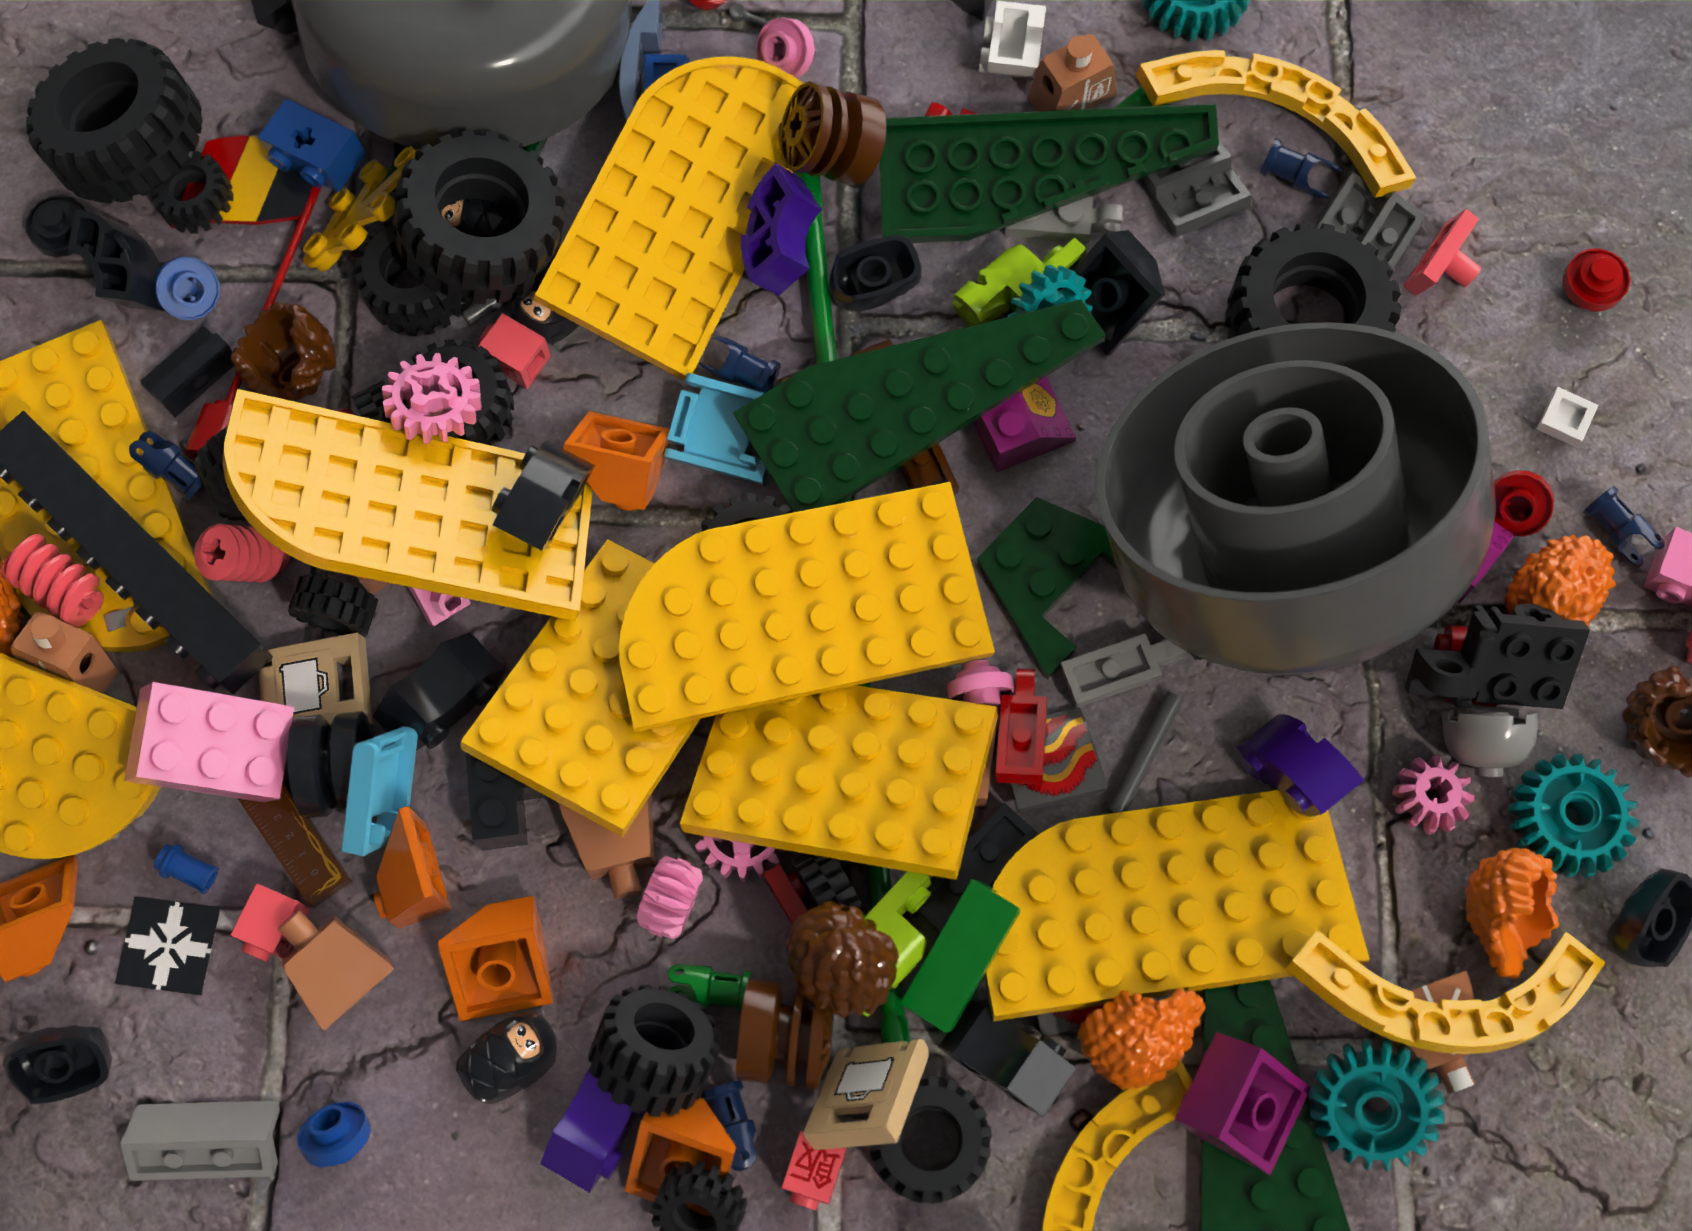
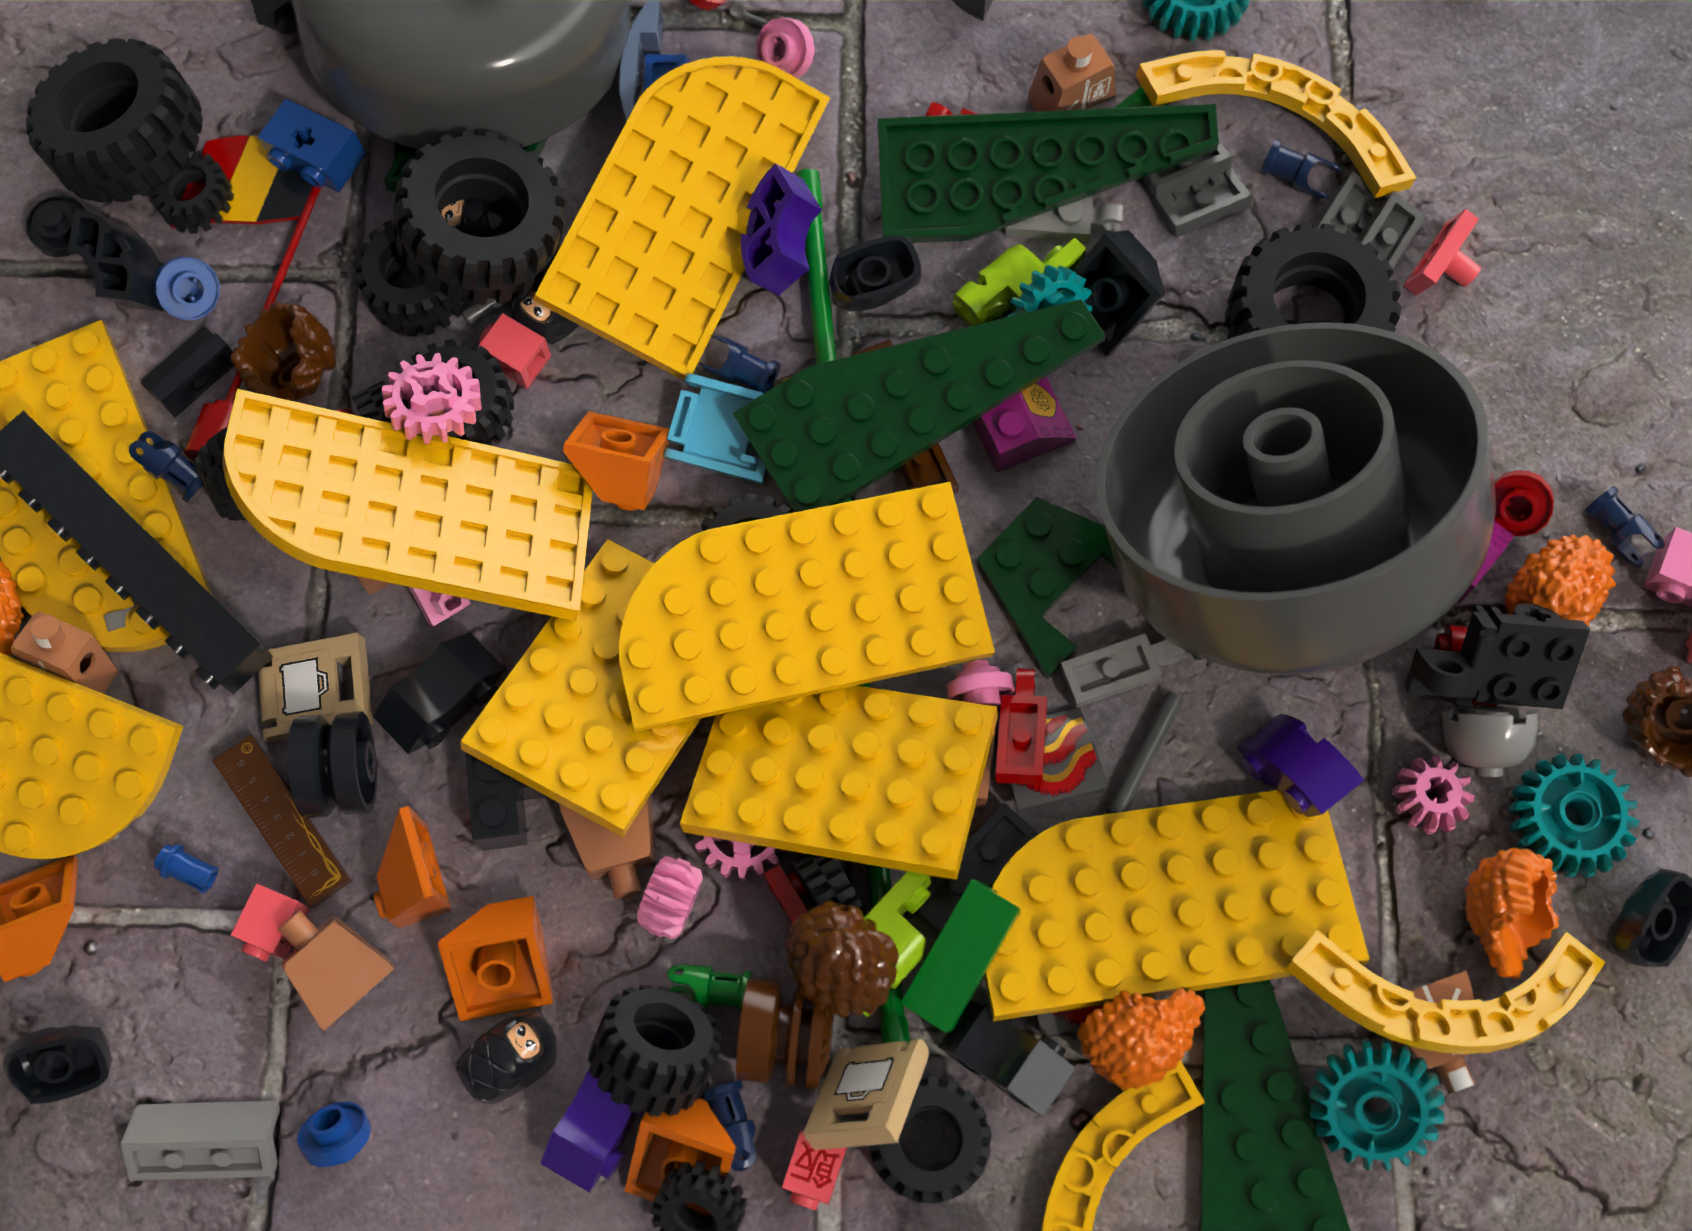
coral piece [1,534,104,627] -> none
black sticker [115,896,221,996] -> none
bright pink brick [124,682,294,802] -> none
coral piece [194,523,290,583] -> none
black tyre [288,574,378,637] -> none
yellow plant [303,146,419,272] -> none
medium azure container [342,727,418,856] -> none
black brick [492,441,595,551] -> none
reddish brown wheel [779,81,887,186] -> none
white cylinder [979,1,1046,78] -> none
magenta slope [1174,1032,1311,1175] -> none
white plate [1536,387,1599,448] -> none
red plate [1562,248,1631,312] -> none

